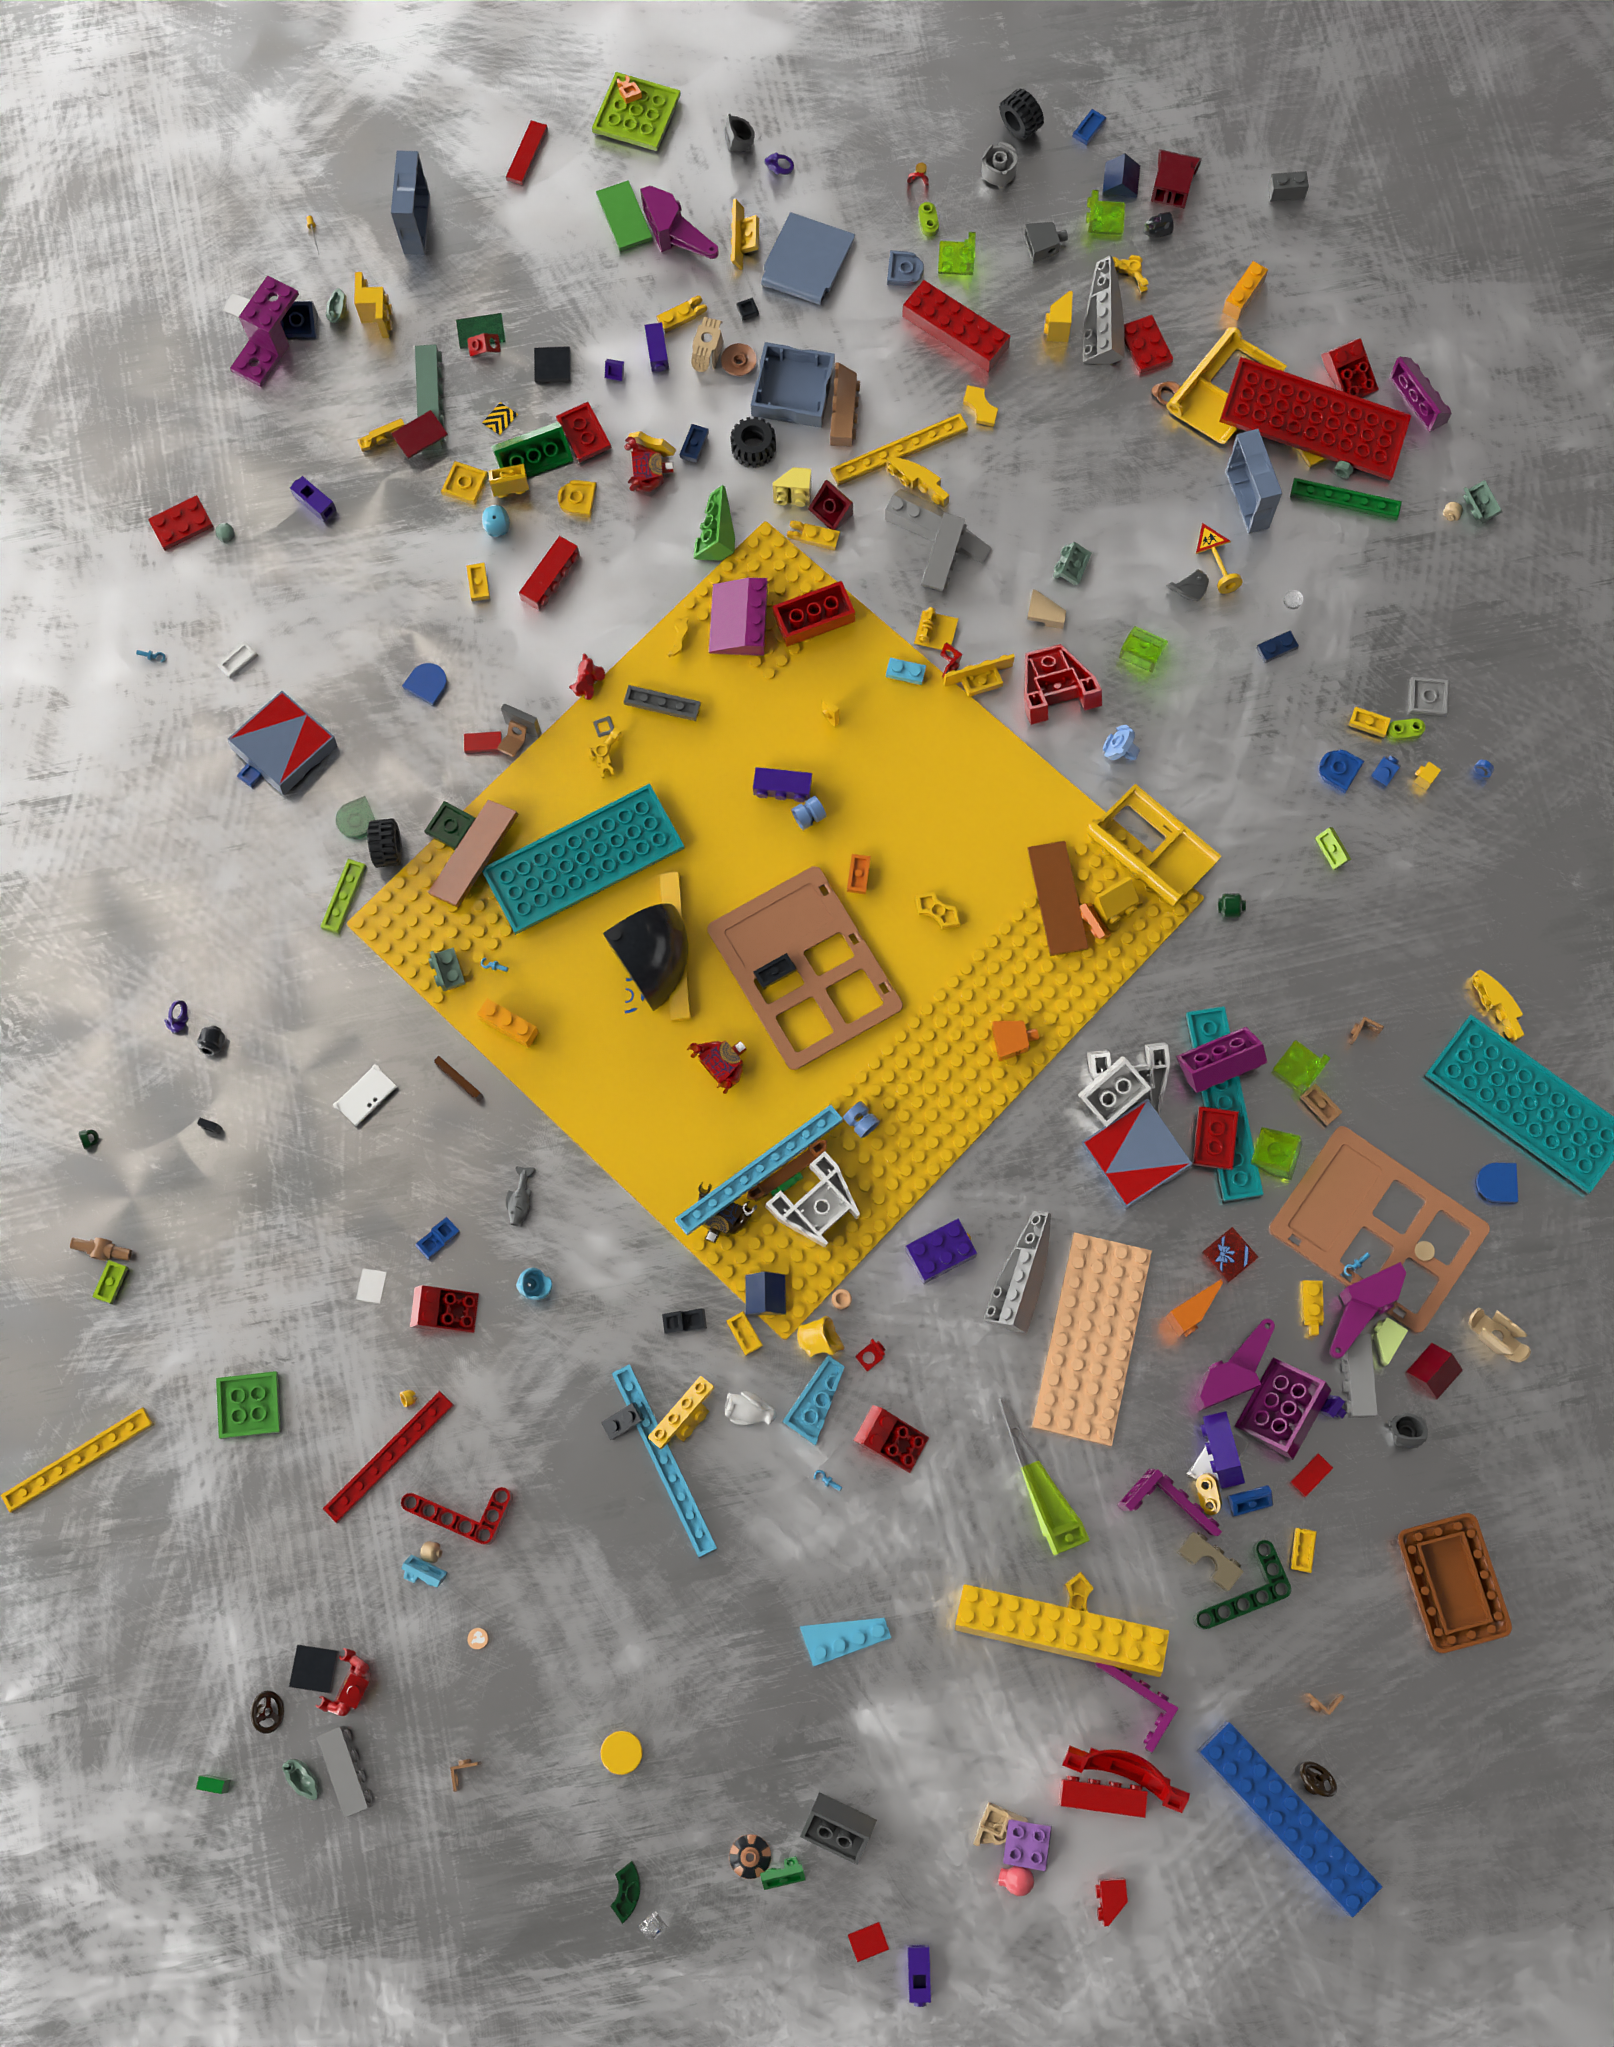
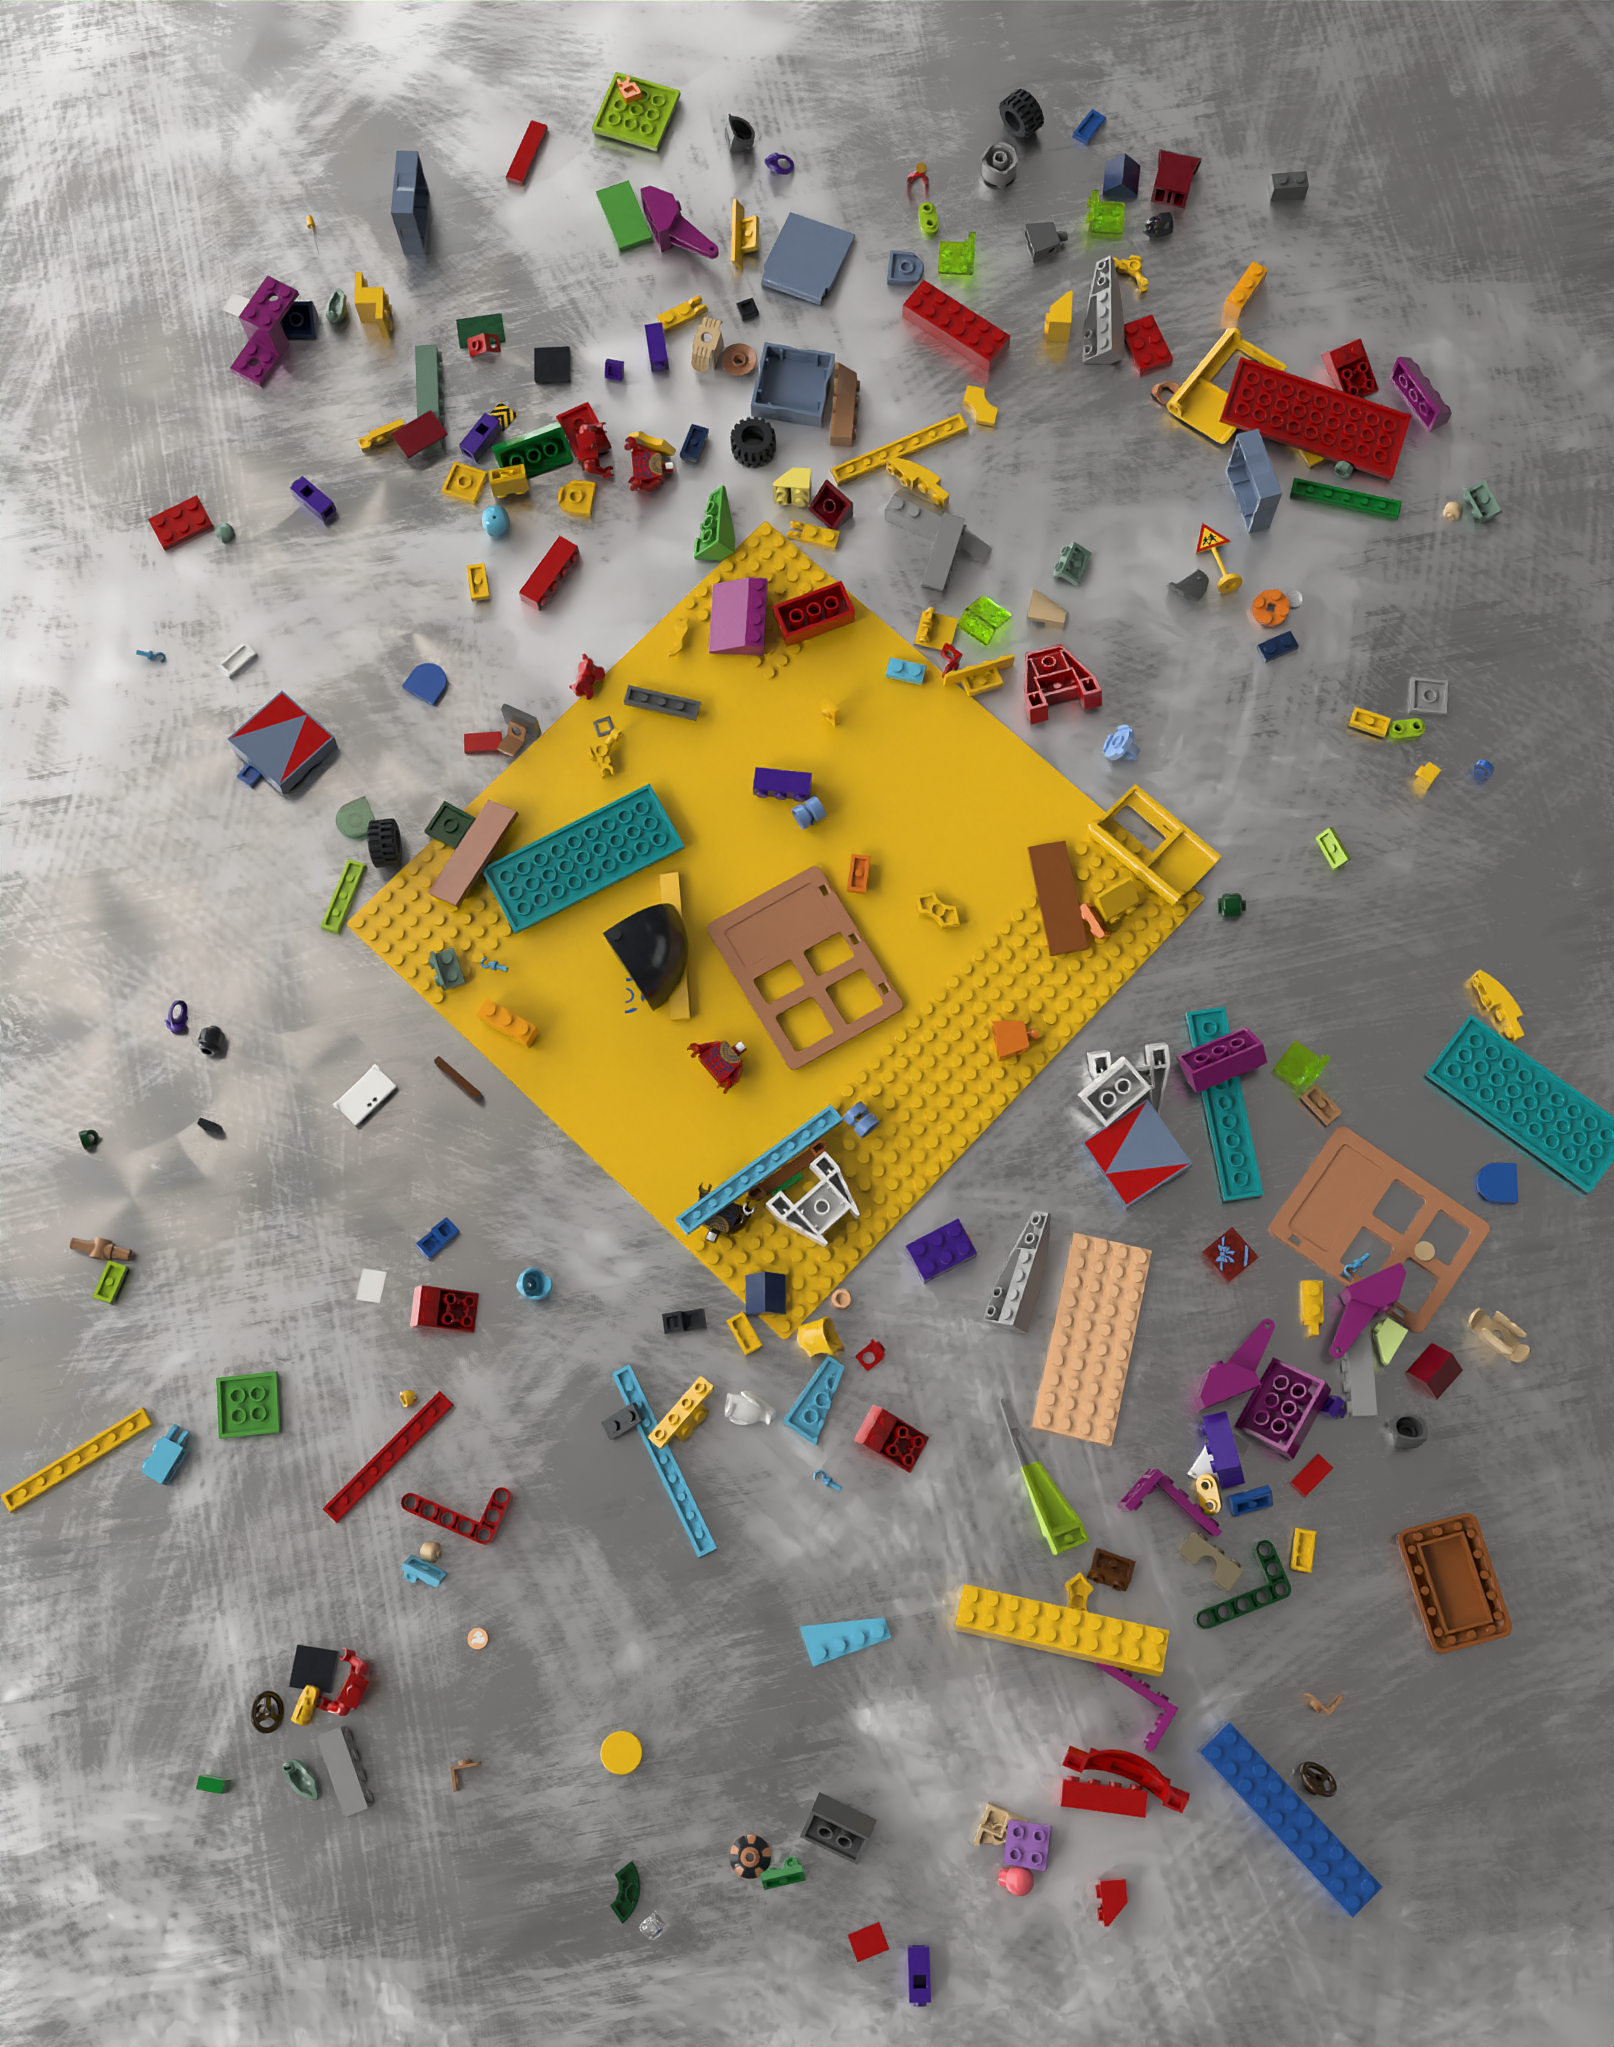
dark grey animal [506,1166,536,1226] -> none
black plate [753,953,796,990] -> none
clear neon green slope [1119,626,1168,673] -> none
orange slope [1166,1279,1223,1337] -> none
red tile [1192,1106,1239,1170] -> none
clear neon green slope [1251,1127,1302,1180] -> none
blue tile [1319,749,1364,793] -> none
medium nougat bracket [1350,1017,1384,1044] -> none
blue bracket [1371,755,1401,786] -> none
none -> medium azure hinge [141,1424,190,1485]
none -> yellow hinge [291,1685,320,1726]
none -> dark purple brick [459,412,502,462]
none -> red torso [576,422,615,479]
none -> clear neon green bracket [957,595,1011,646]
none -> reddish brown bracket [1087,1547,1136,1592]
none -> orange plate [1252,589,1290,628]

